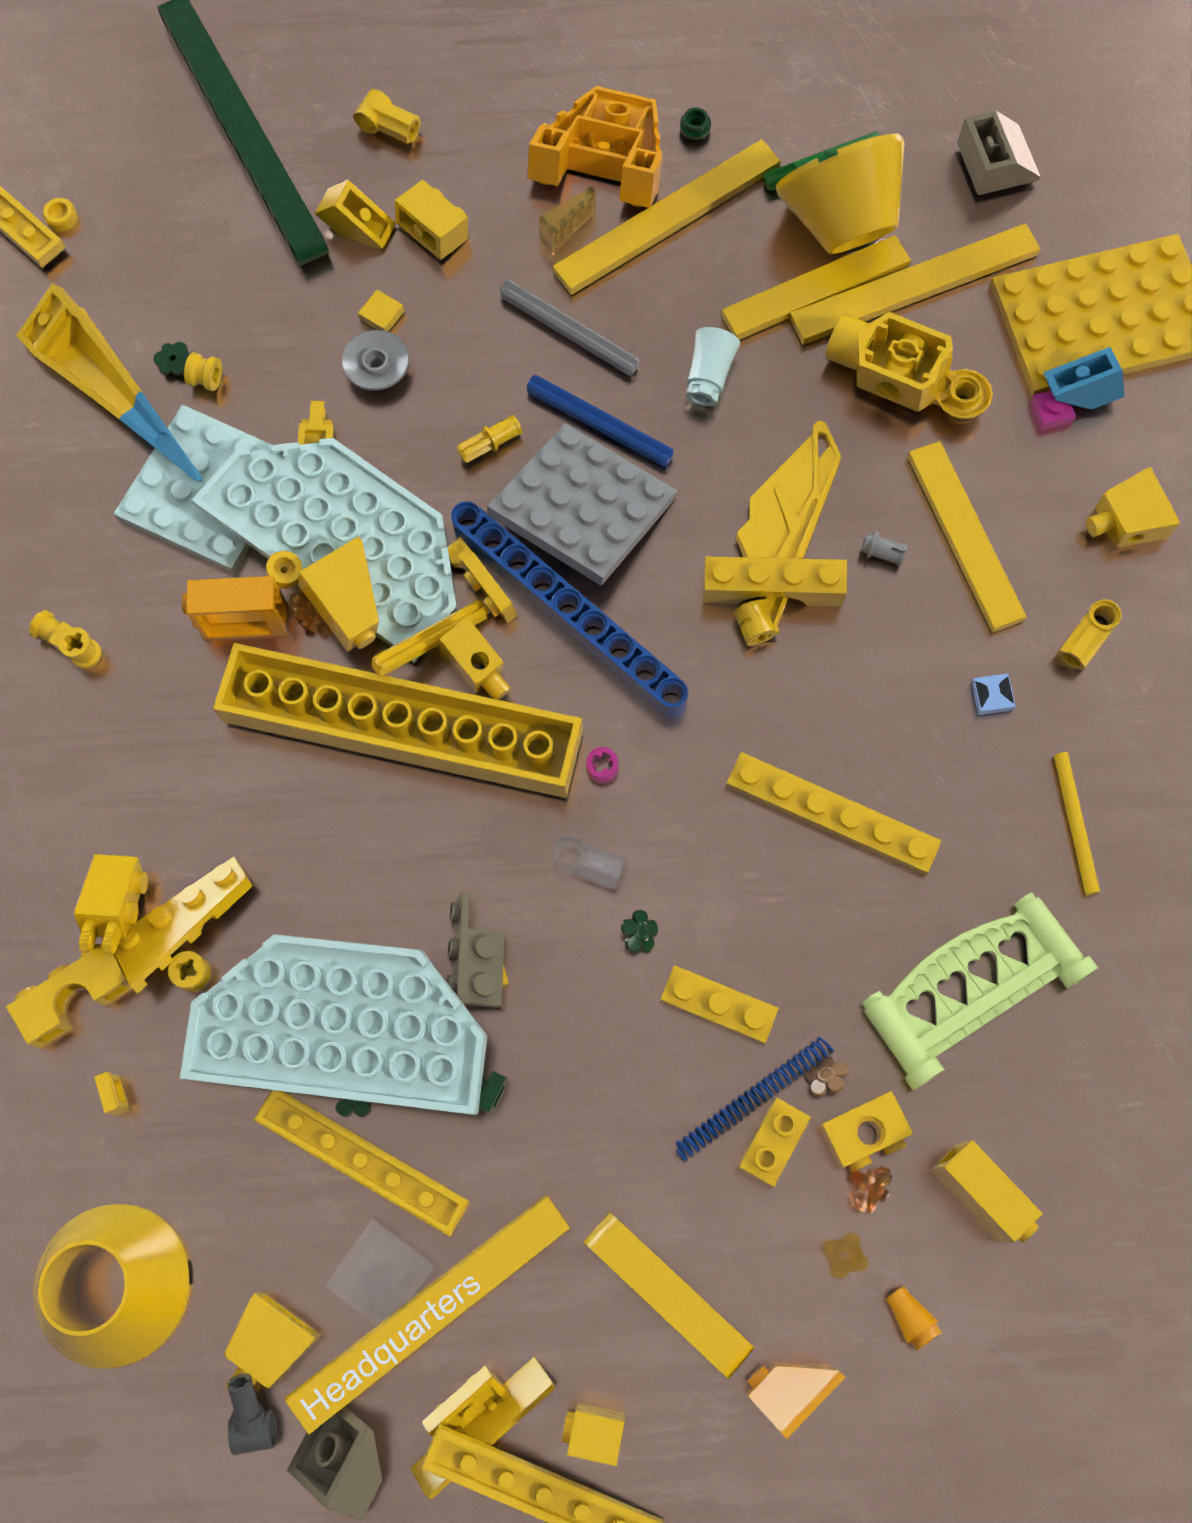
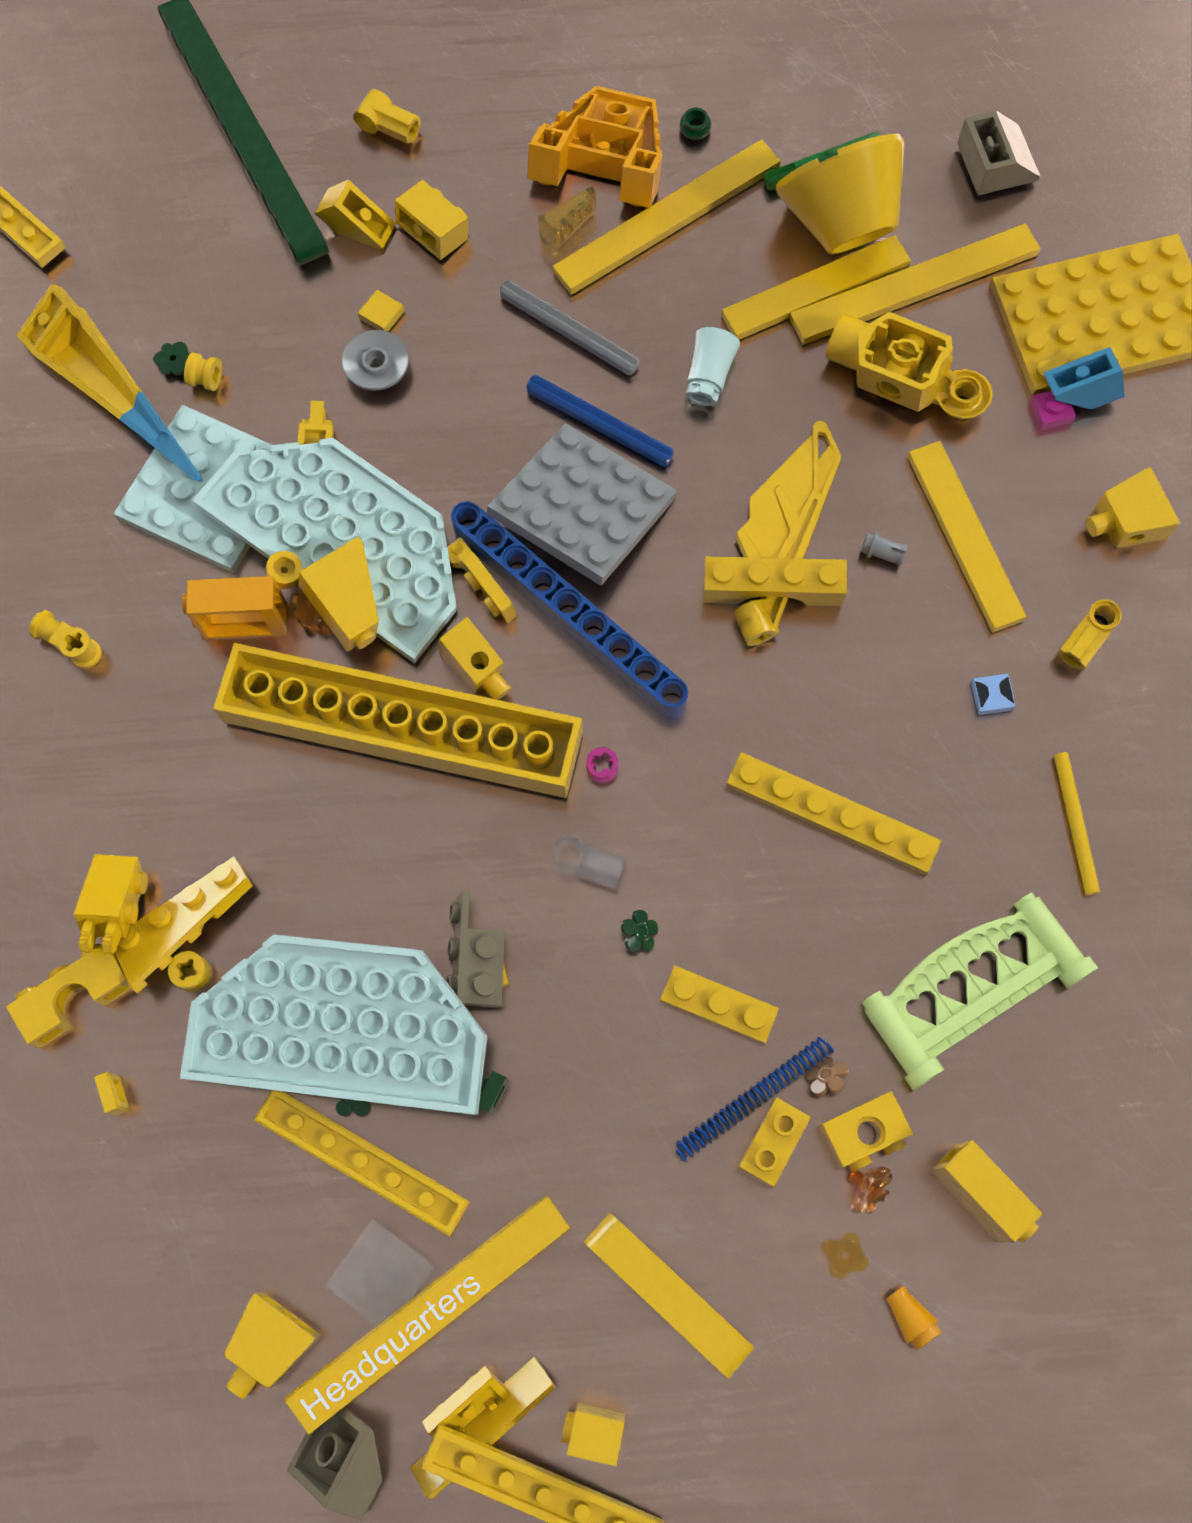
yellow cone [33,1204,191,1369] -> none
yellow tile [42,198,78,232] -> none
dark grey pin [227,1374,277,1455] -> none
yellow axle [371,600,489,676] -> none
yellow axle [457,415,522,463] -> none
light orange slope [745,1363,845,1439] -> none

